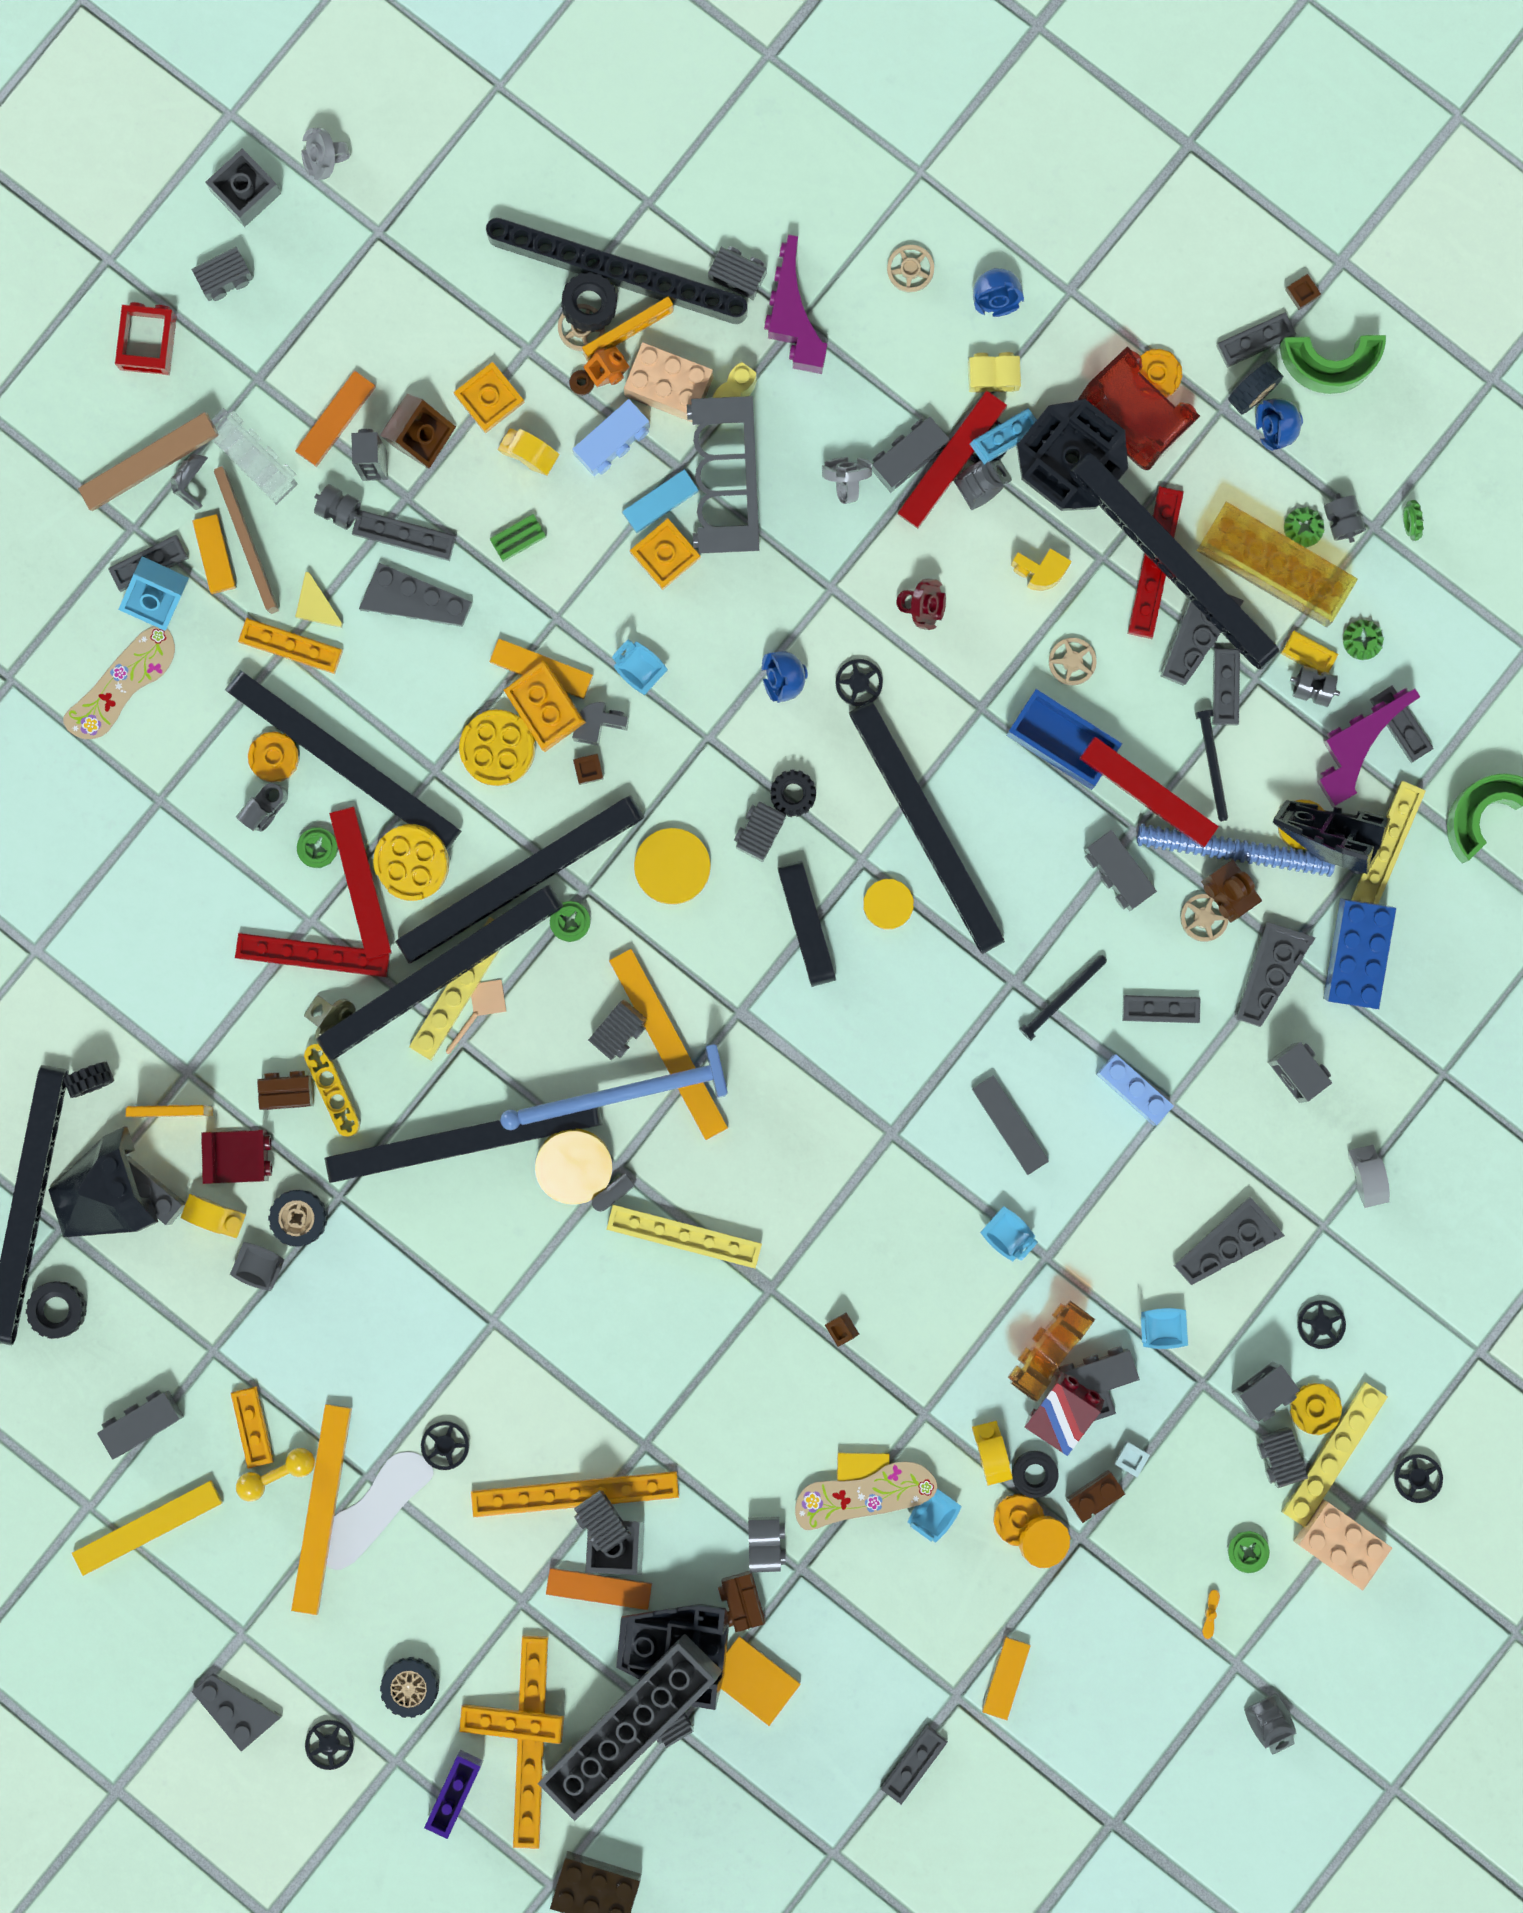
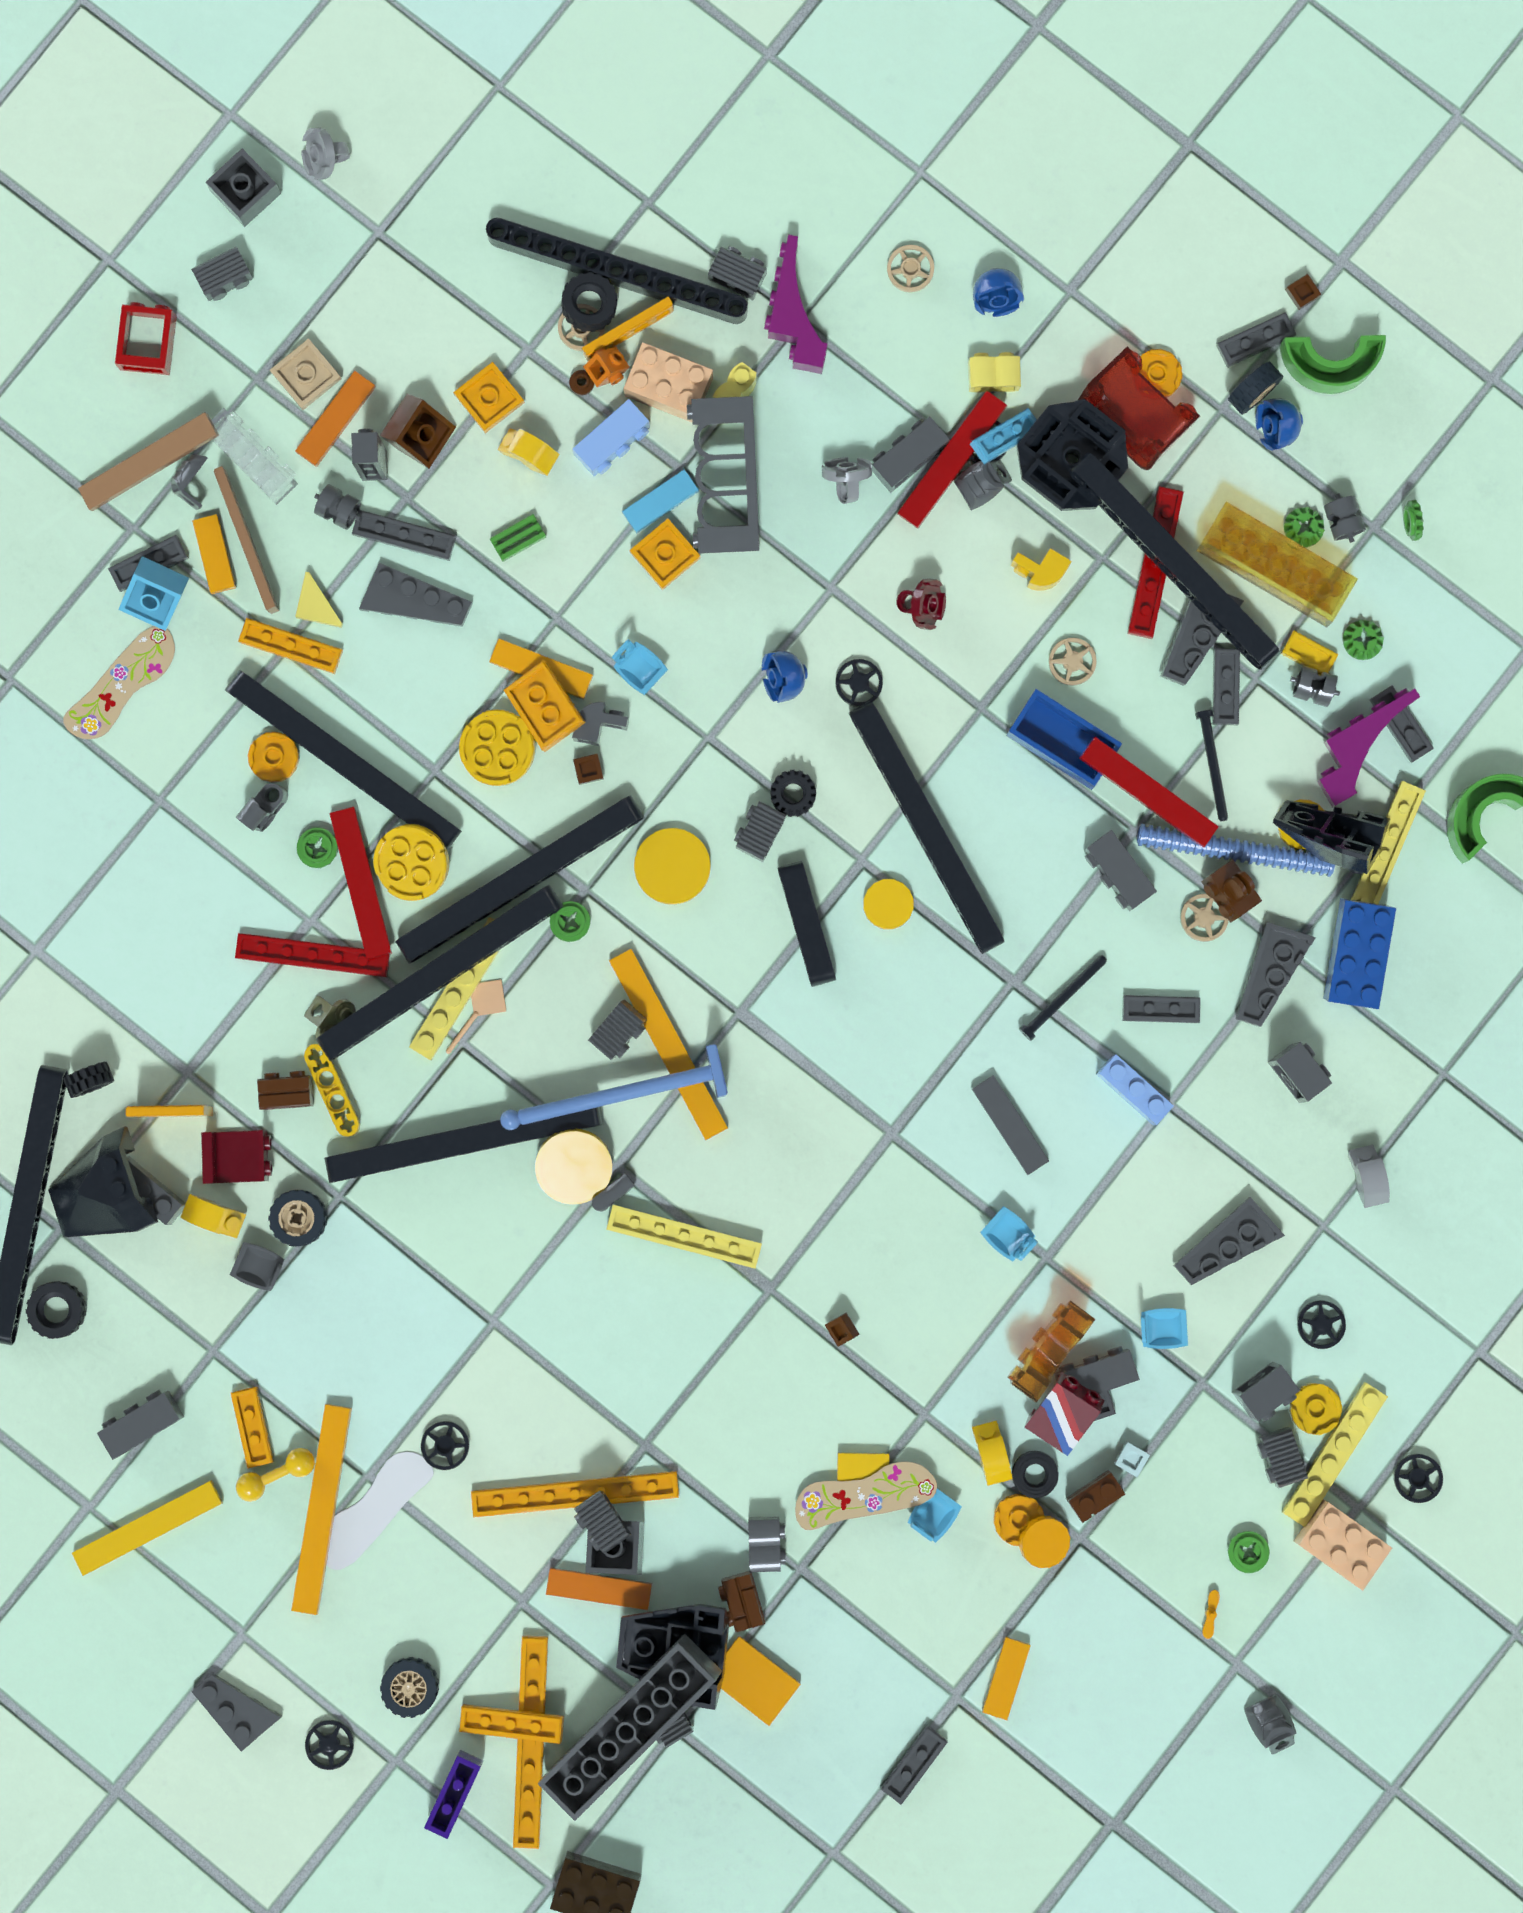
none -> tan plate [270,338,342,410]

